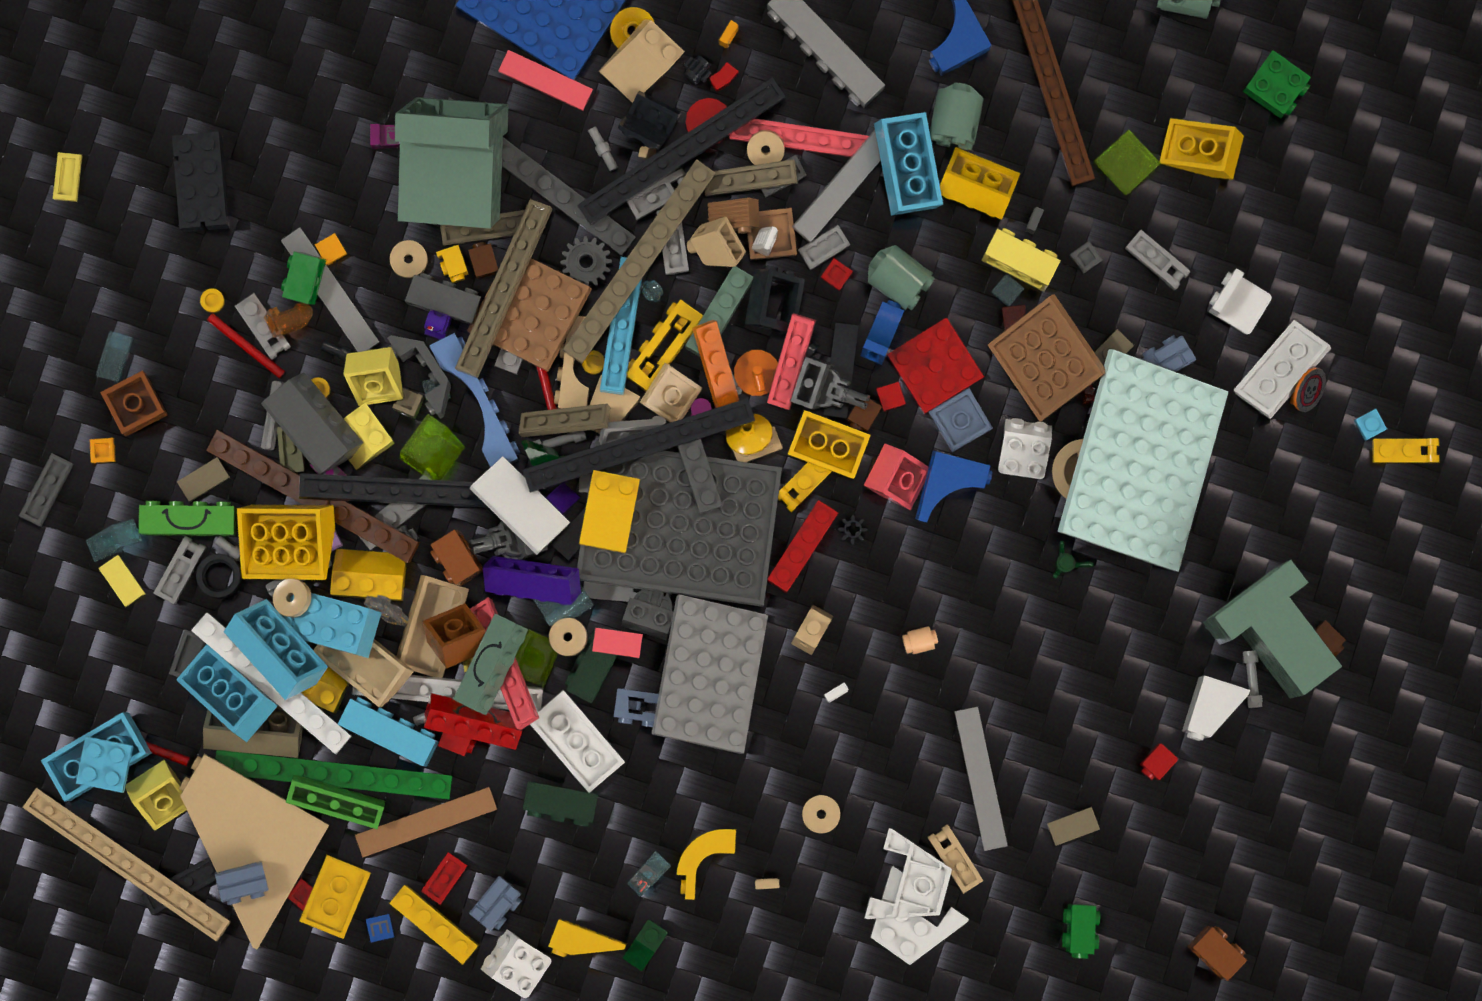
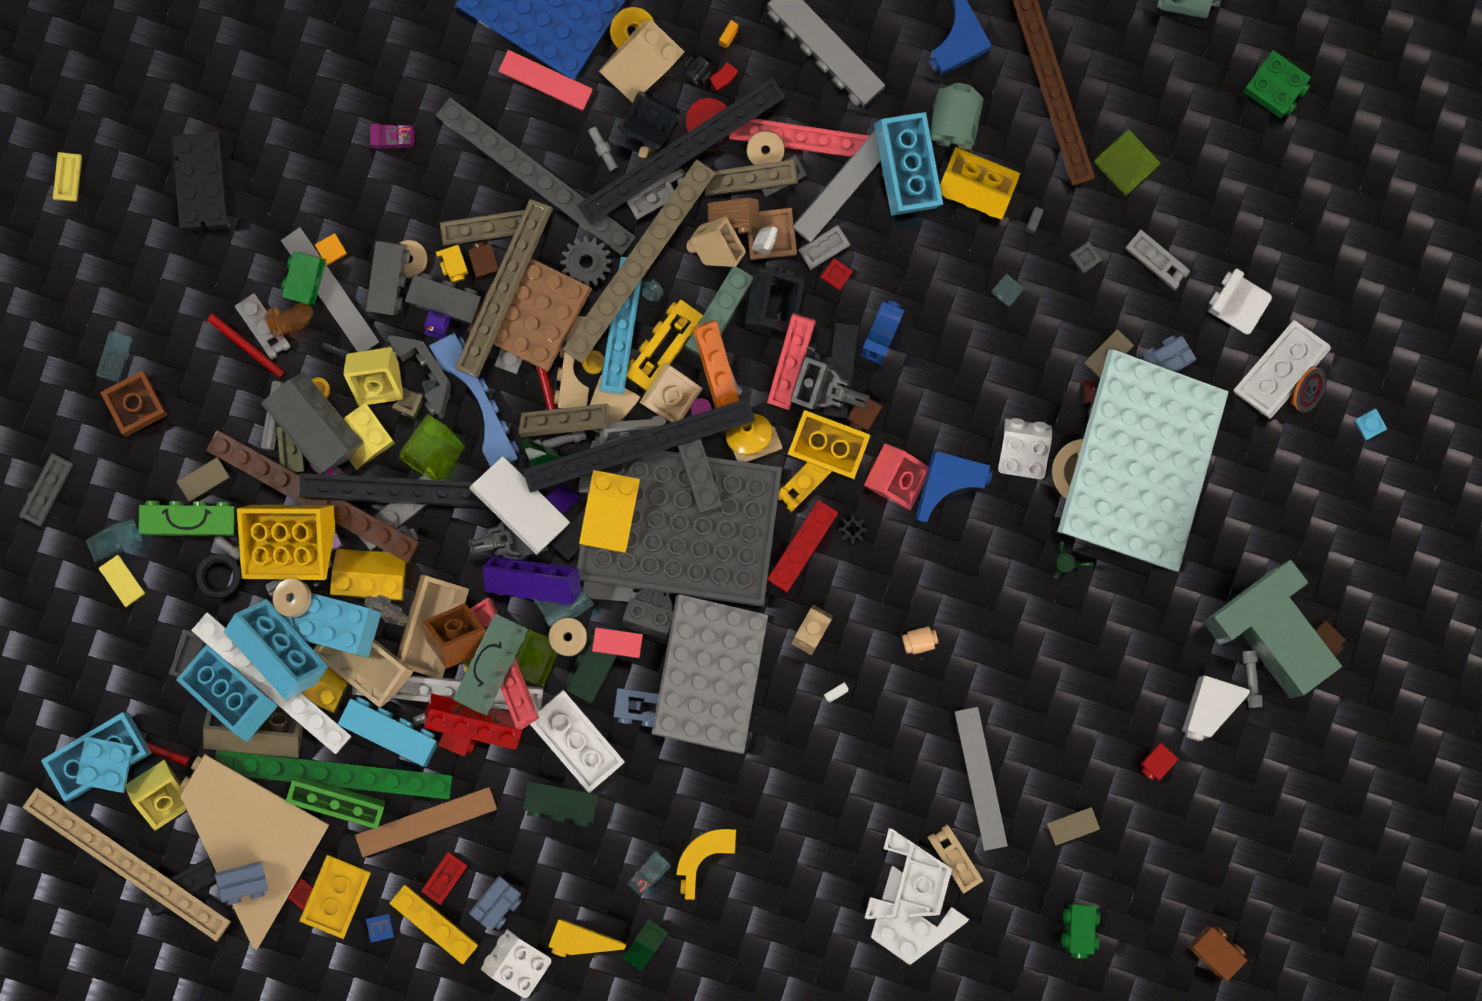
light orange tile [89,438,116,463] -> none
light grey plate [154,536,207,605] -> none
yellow tile [200,289,225,313] -> none
sand green piece [395,97,508,228] -> none
dark orange brick [430,530,483,586] -> none
light grey plate [656,210,689,275] -> none
orange shield [734,350,778,396] -> none
tan tile [755,878,779,889] -> none
tan piece [802,795,840,833] -> none
sand green cylinder [868,245,935,311] -> none
red tile [876,382,906,412] -> none
red plate [887,318,984,414] -> none
sand blue tile [928,388,993,452] -> none
light yellow brick [981,228,1061,292] -> none
medium nougat plate [988,294,1105,422] -> none
clear red tile [1002,305,1026,331] -> none
yellow slope [1159,118,1244,180] -> none
yellow plate [1372,438,1439,463] -> none
none -> dark grey brick [366,240,410,315]

